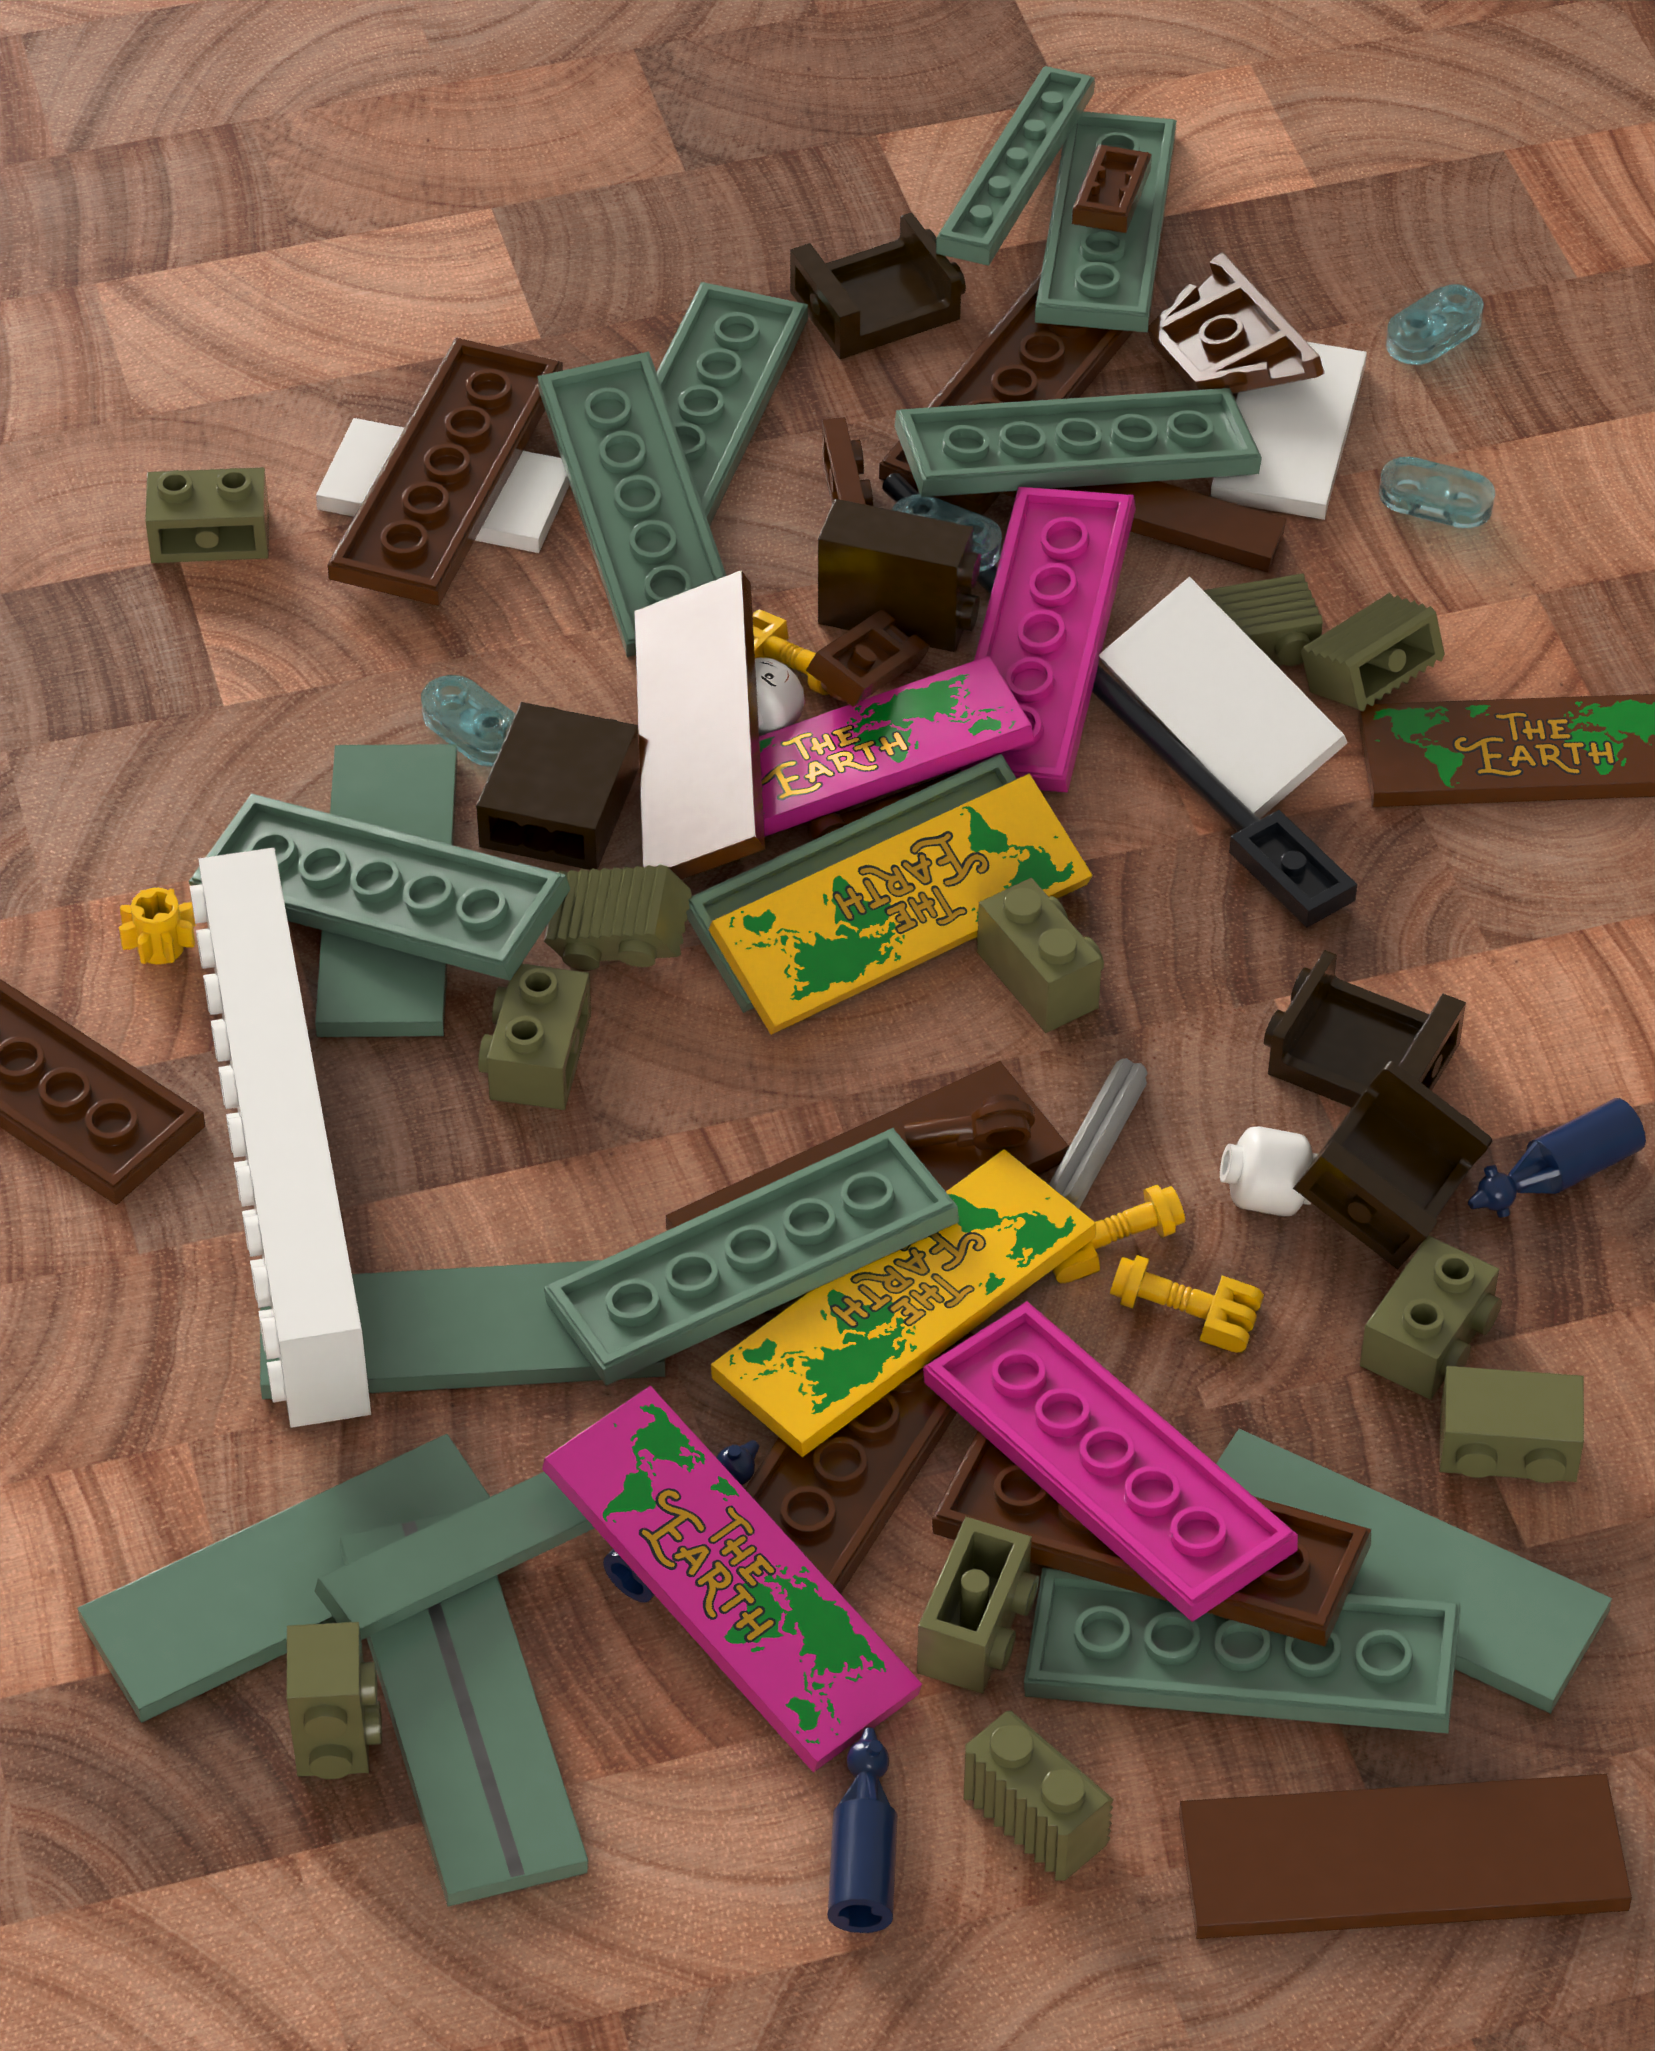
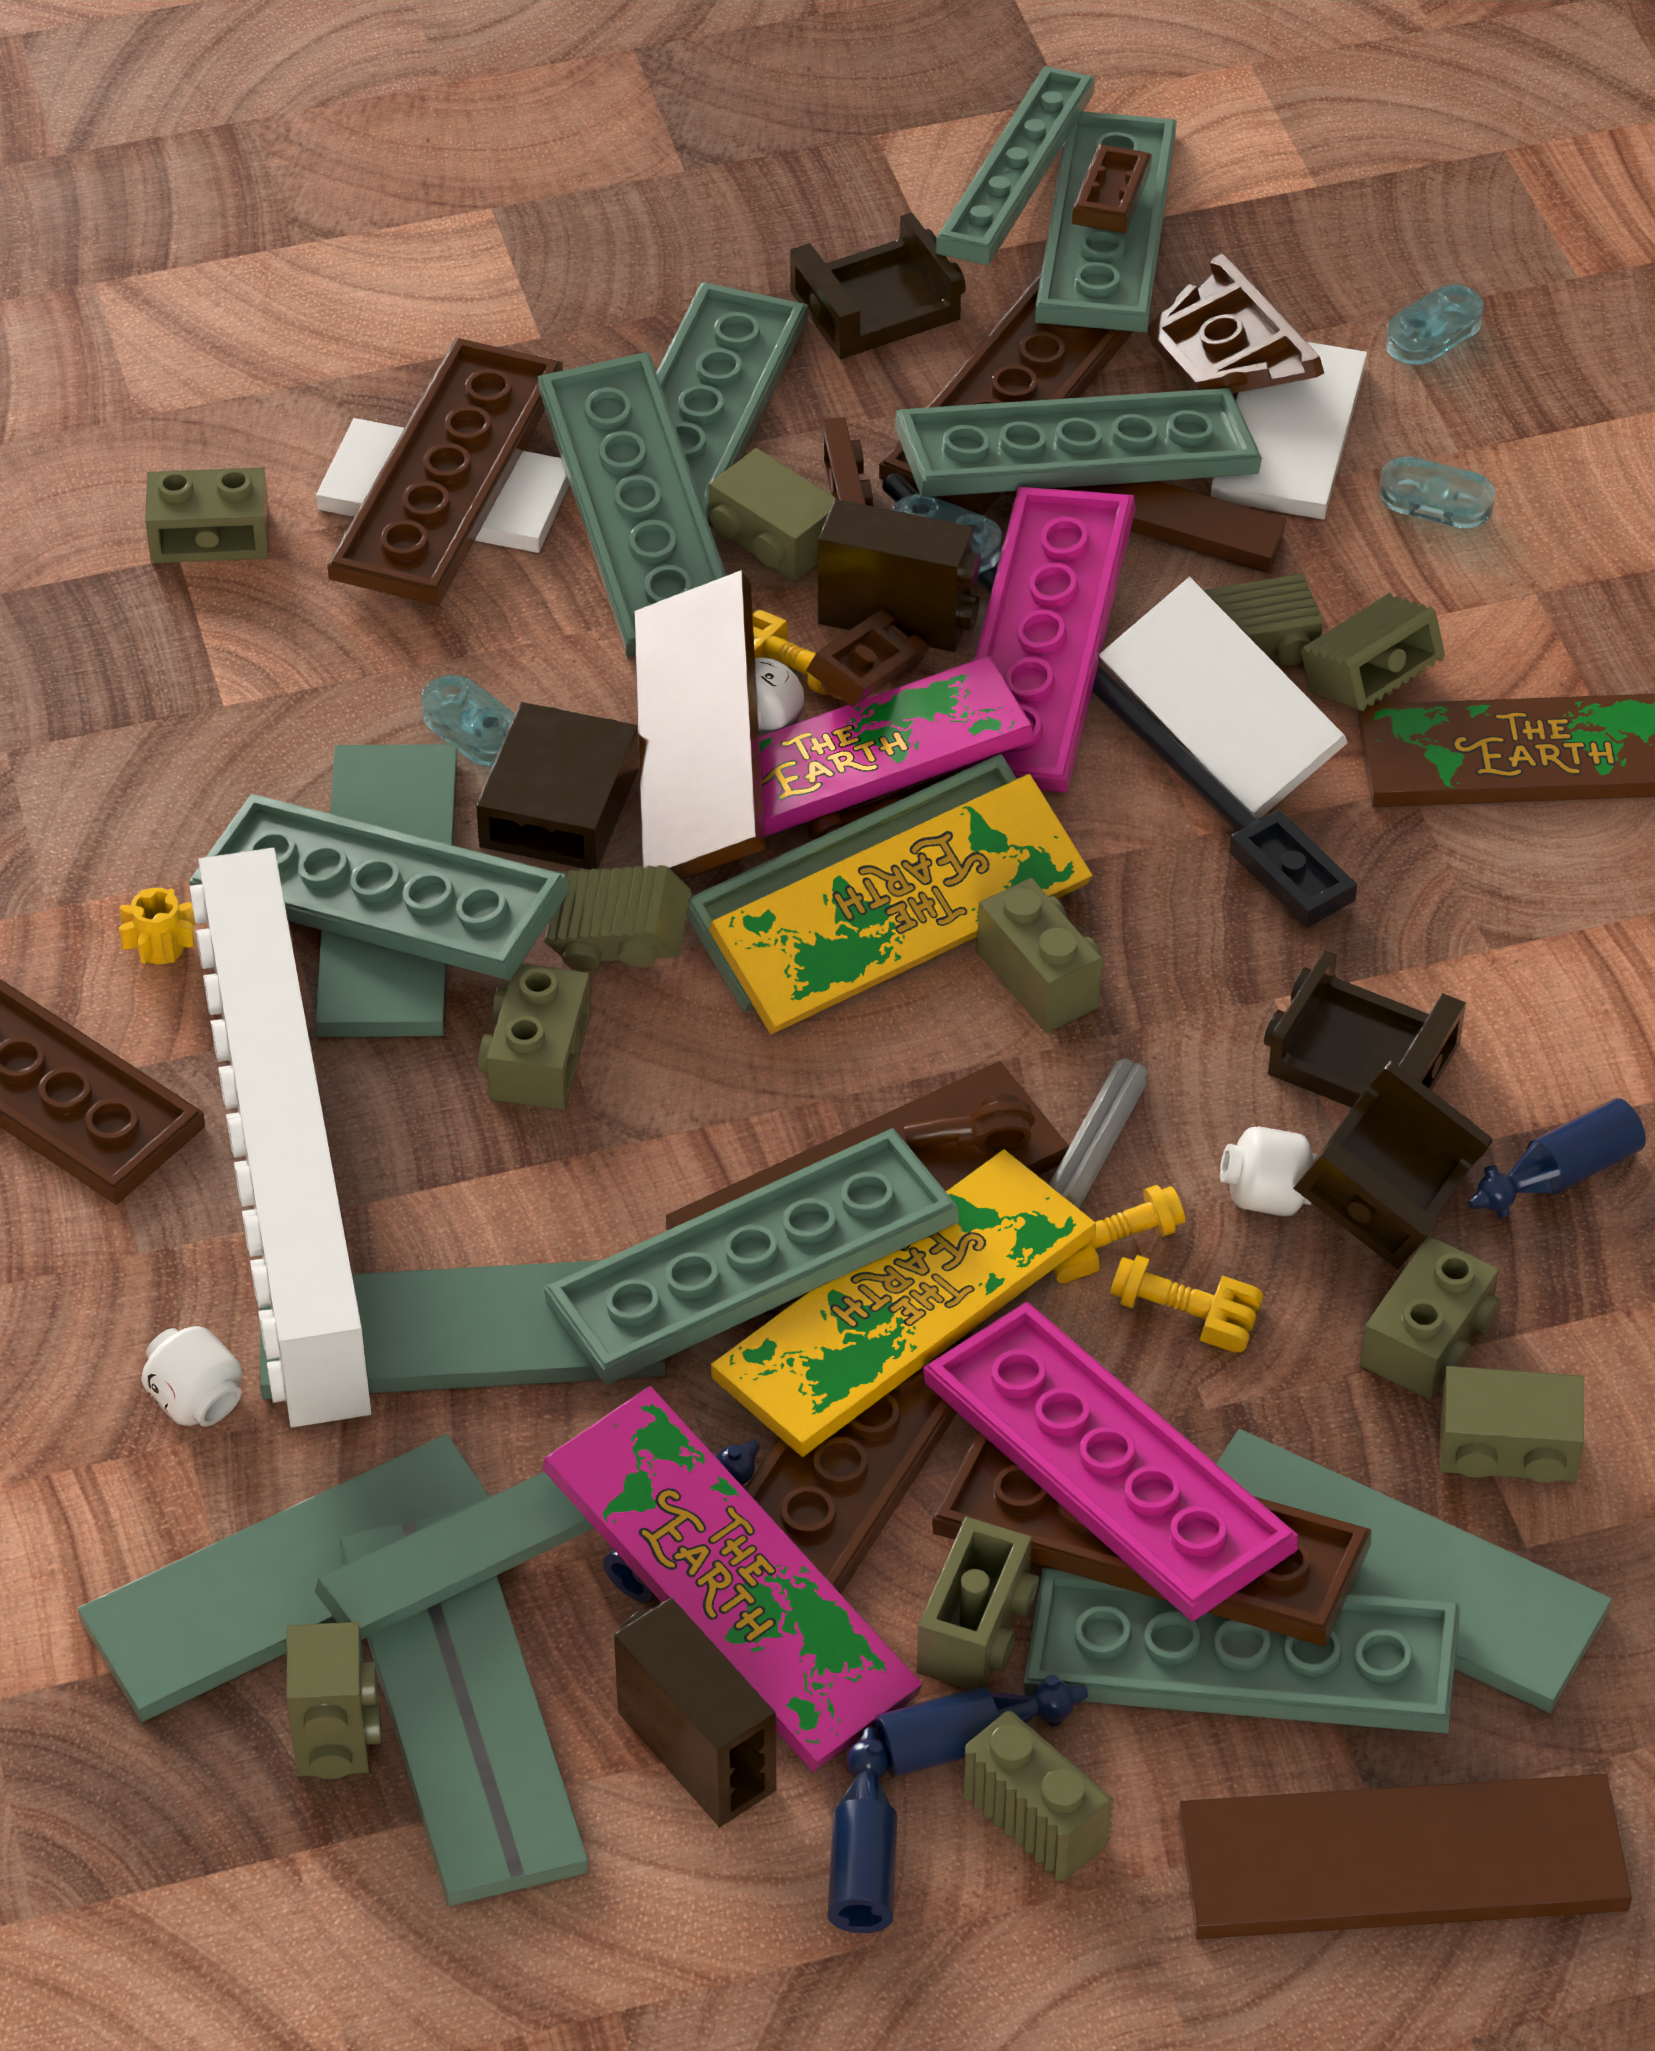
none -> white head [141,1326,243,1427]
none -> dark brown brick [614,1597,777,1828]
none -> olive brick [708,448,837,581]
none -> dark blue wheel [875,1675,1088,1778]

